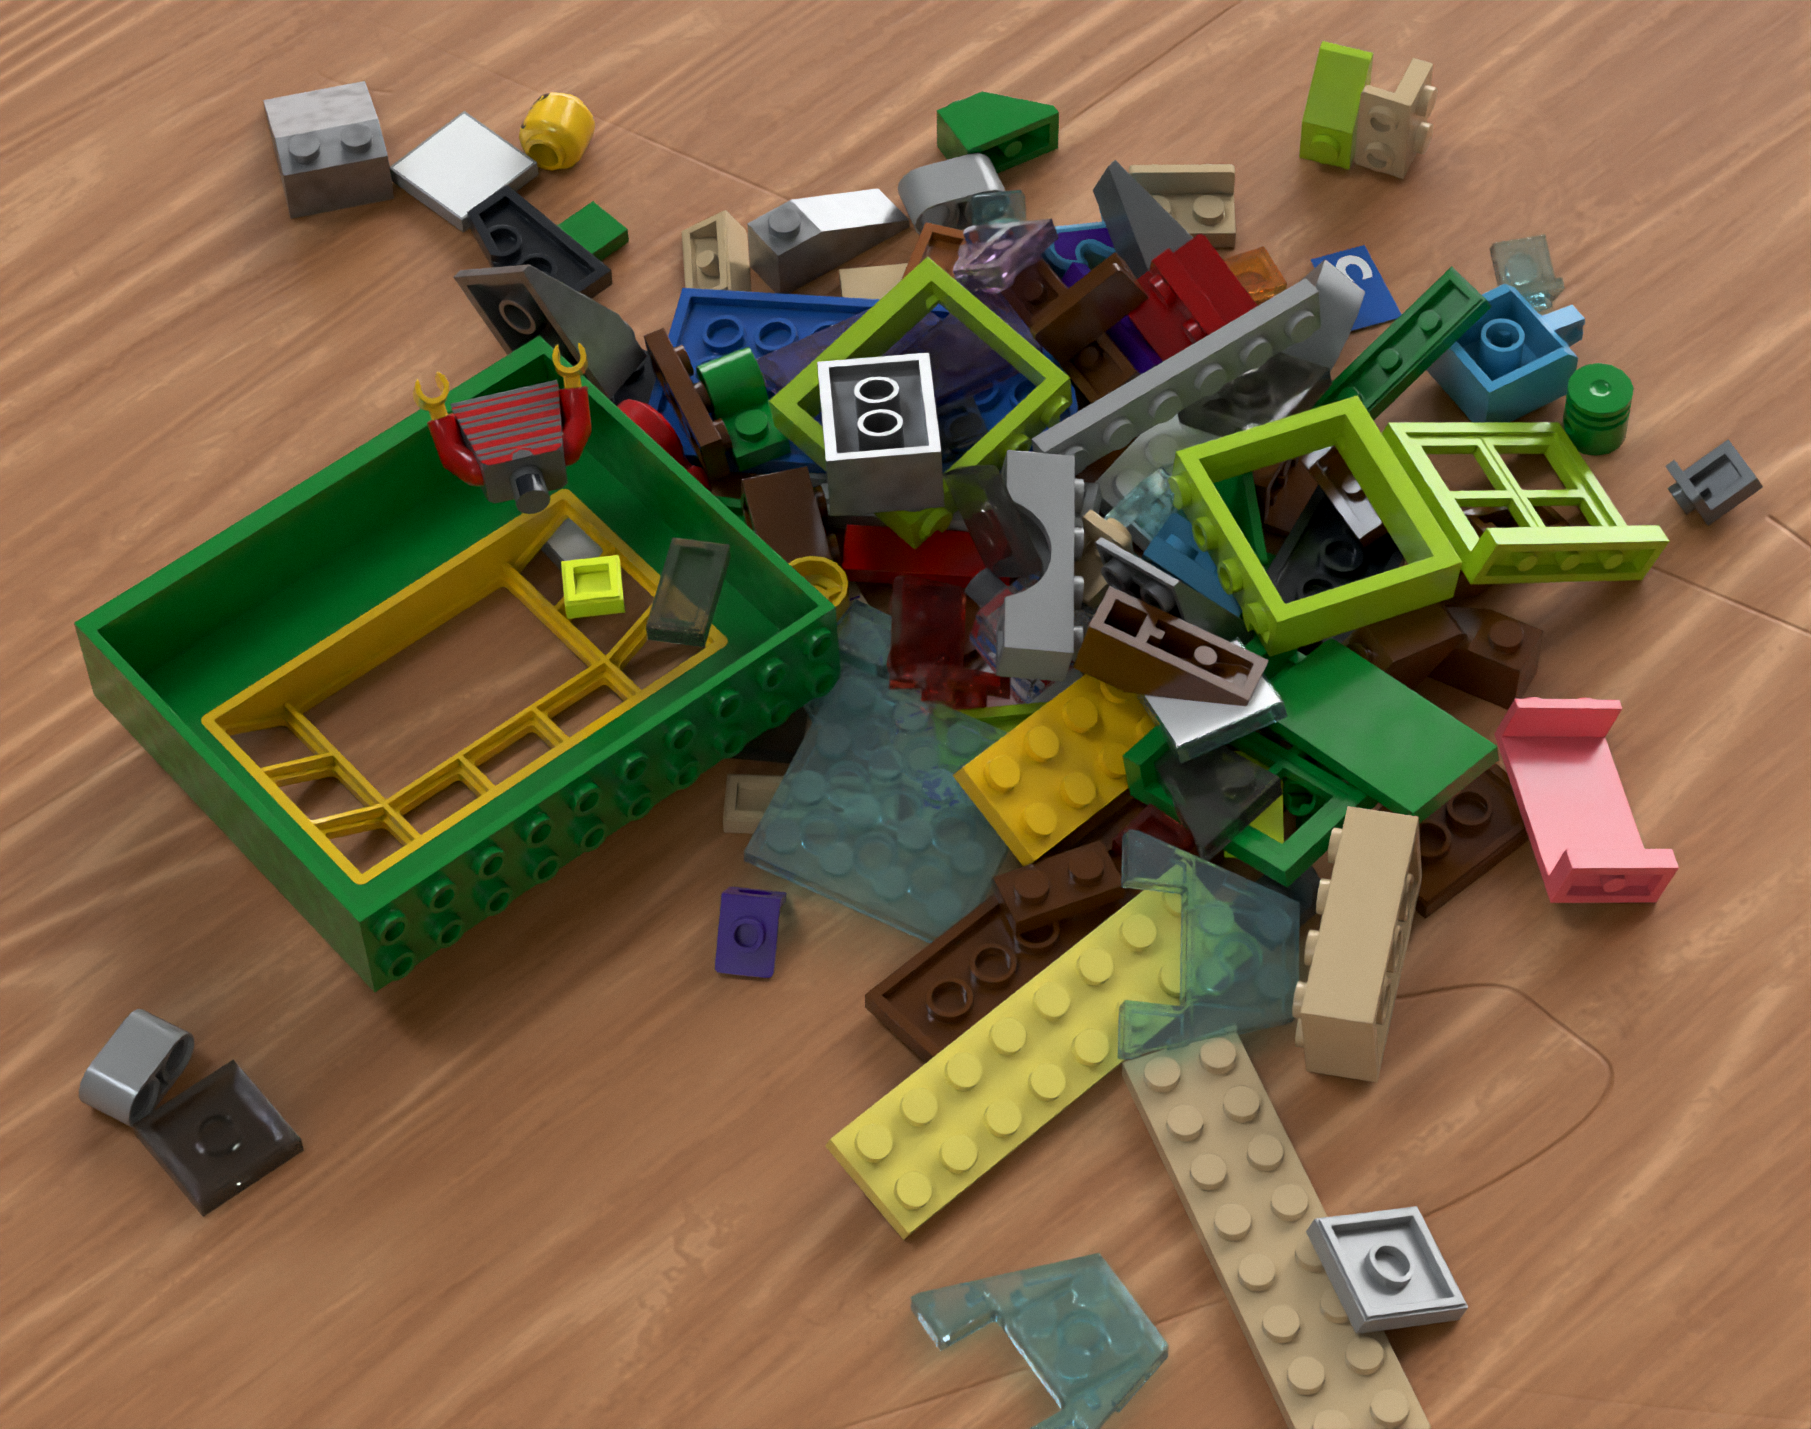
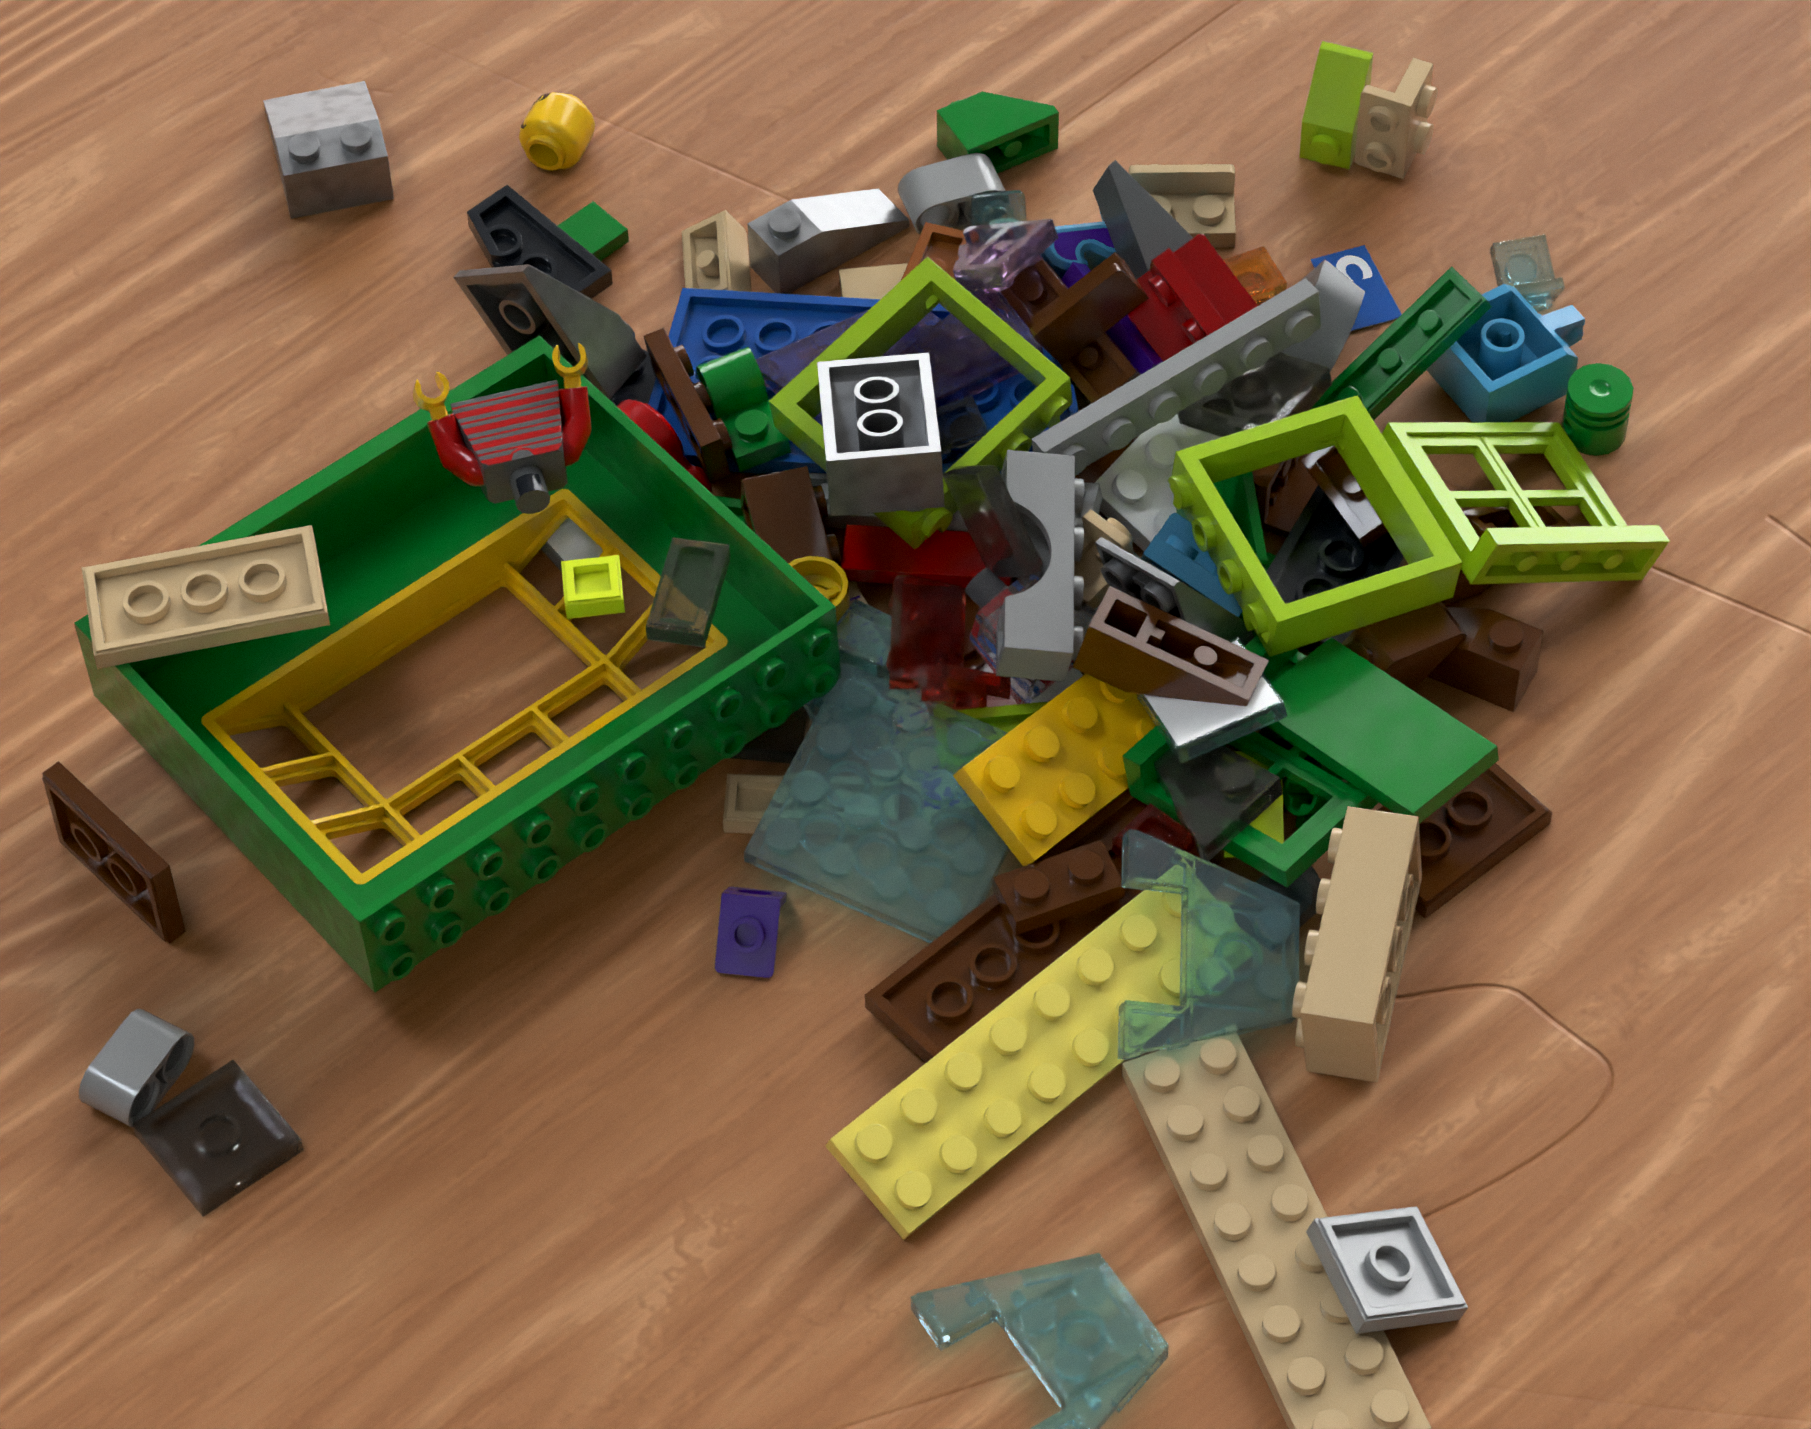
white tile [390,111,538,232] -> none
clear light blue bracket [1104,467,1188,539] -> none
coral panel [1494,697,1679,903] -> none
dark grey bracket [1665,439,1763,526] -> none
none -> reddish brown tile [42,761,186,944]
none -> tan tile [82,525,330,669]

